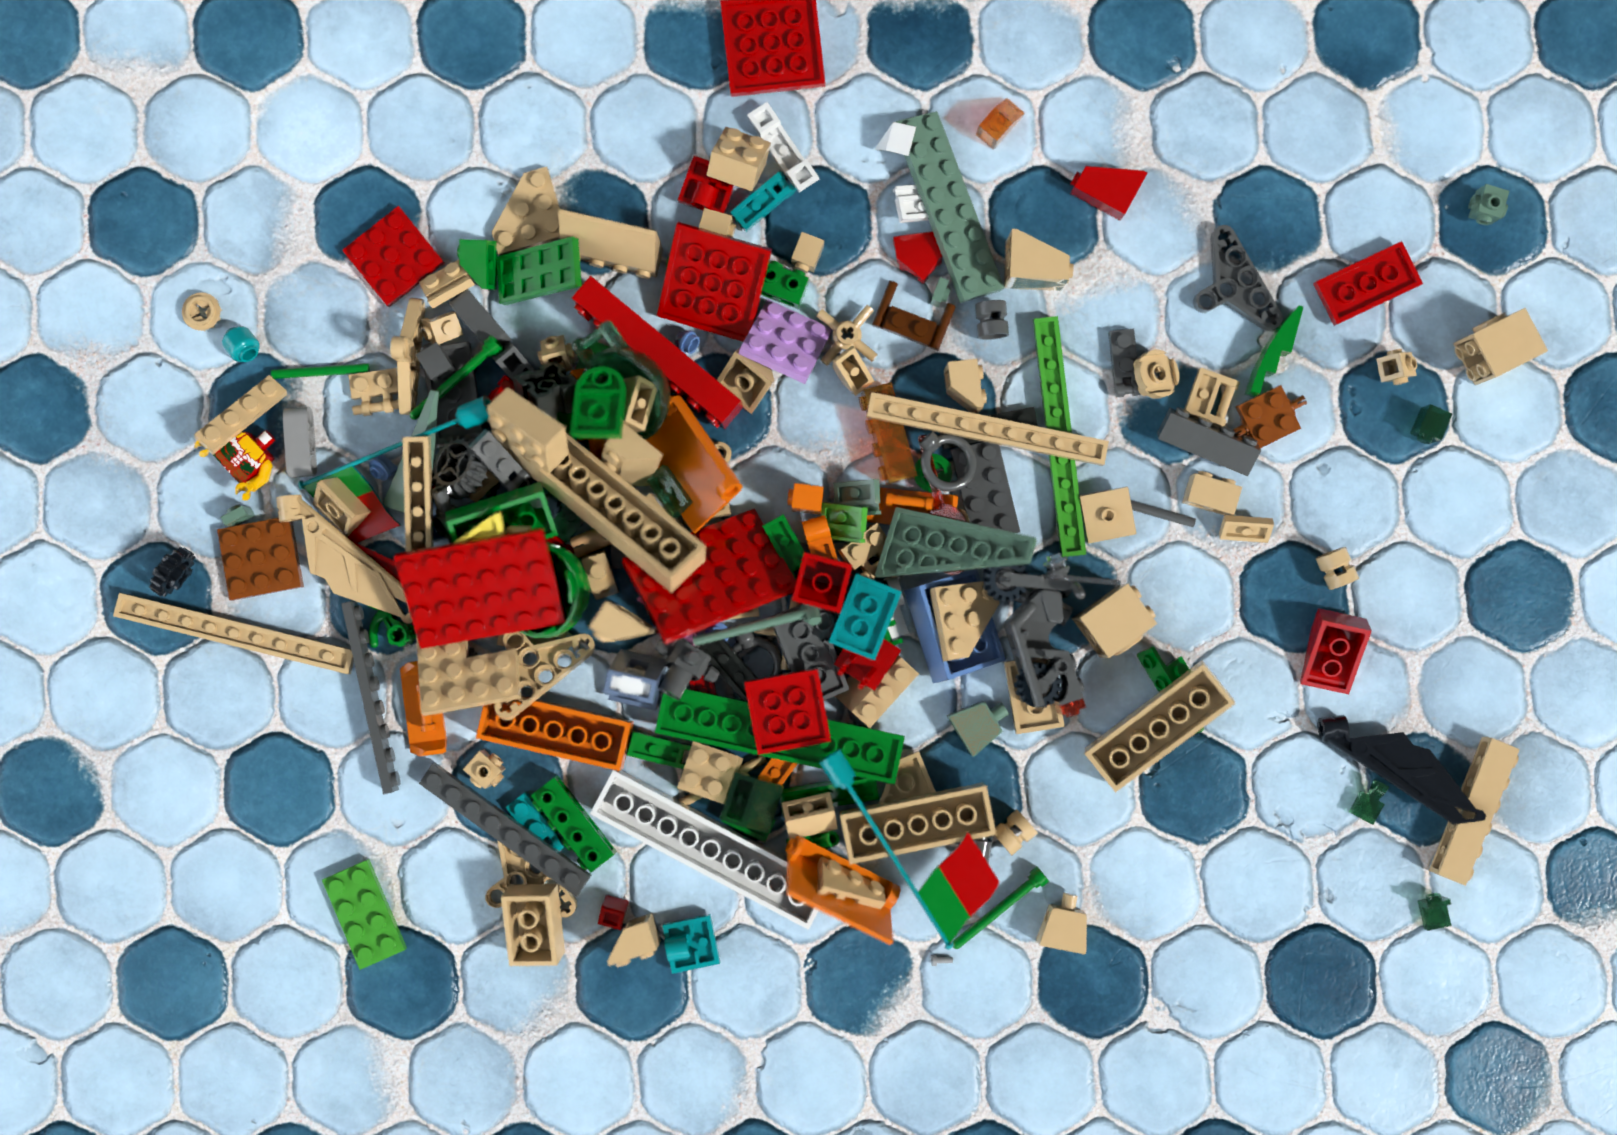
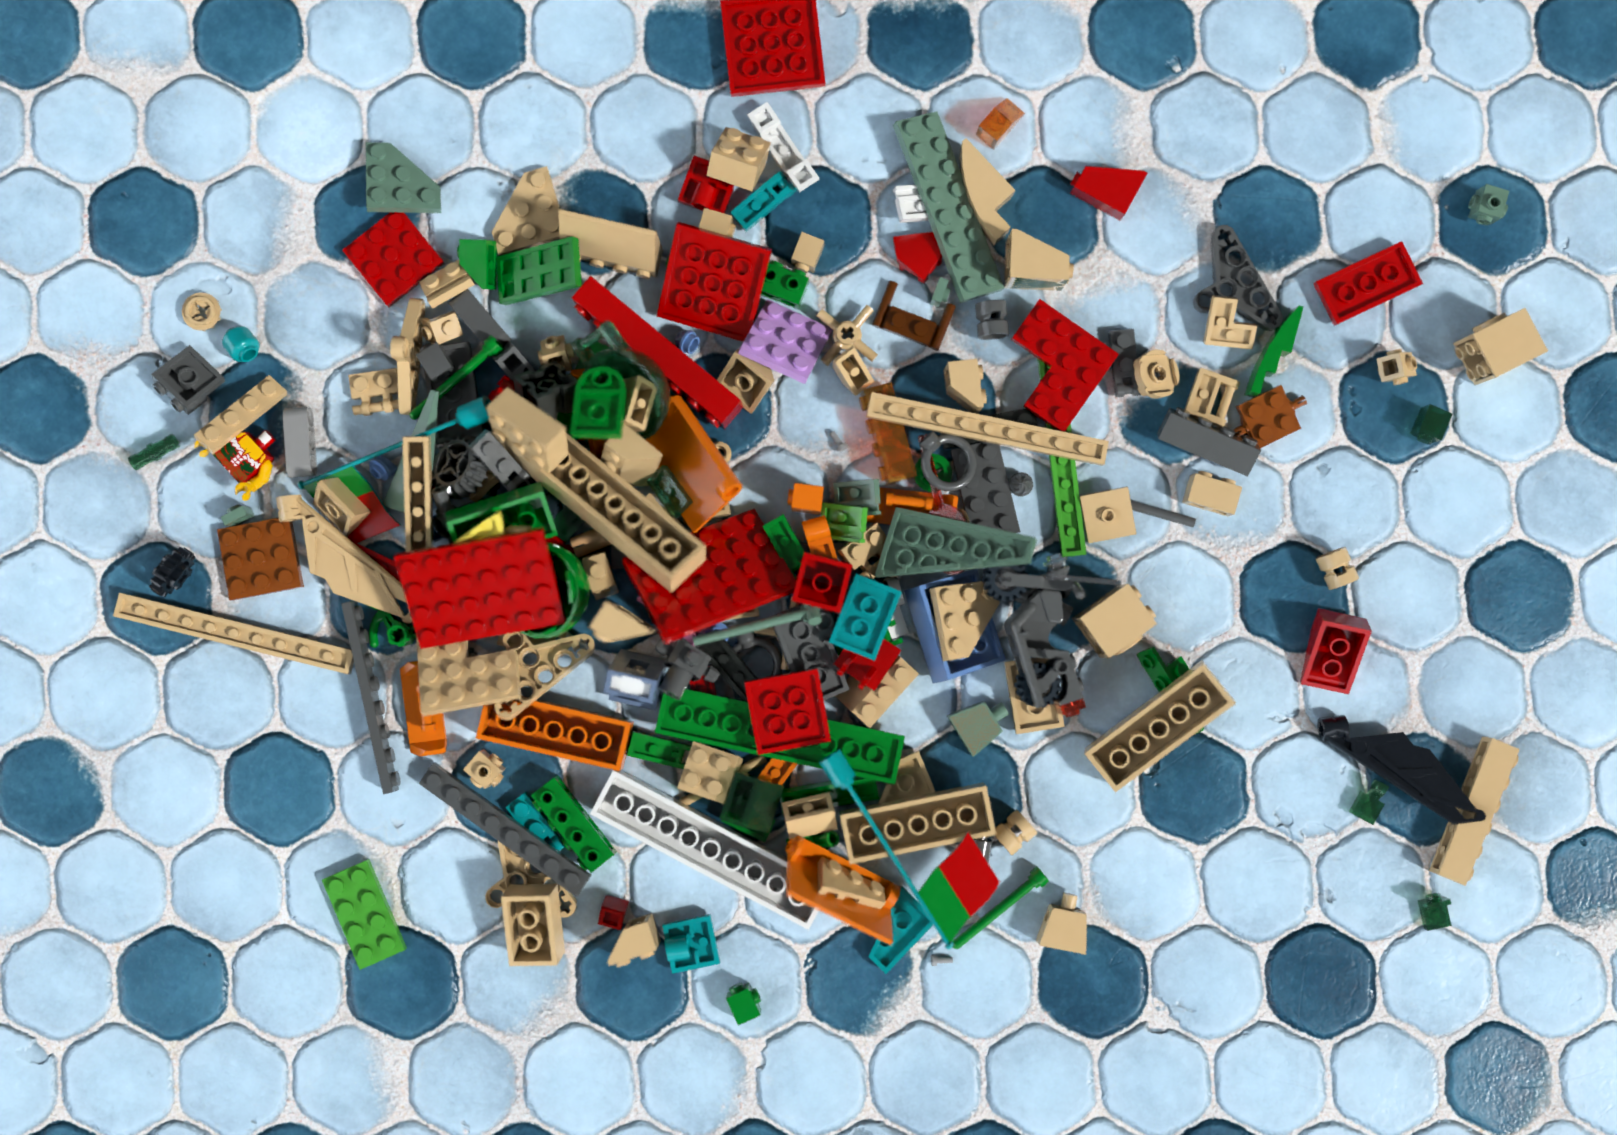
green bar [271,363,370,379] -> none
white sticker [874,122,916,156] -> none
tan plate [1219,515,1274,543] -> none
none -> clear green pin [128,433,180,471]
none -> dark grey plate [151,345,225,415]
none -> sand green plate [366,142,441,213]
none -> green brick [726,983,761,1026]
none -> light grey piece [829,431,848,453]
none -> teal wing [868,886,933,974]
none -> tan slope [960,138,1015,246]
none -> dark grey plate [1009,472,1033,497]
none -> red plate [1011,299,1119,432]
none -> tan plate [1203,295,1257,349]

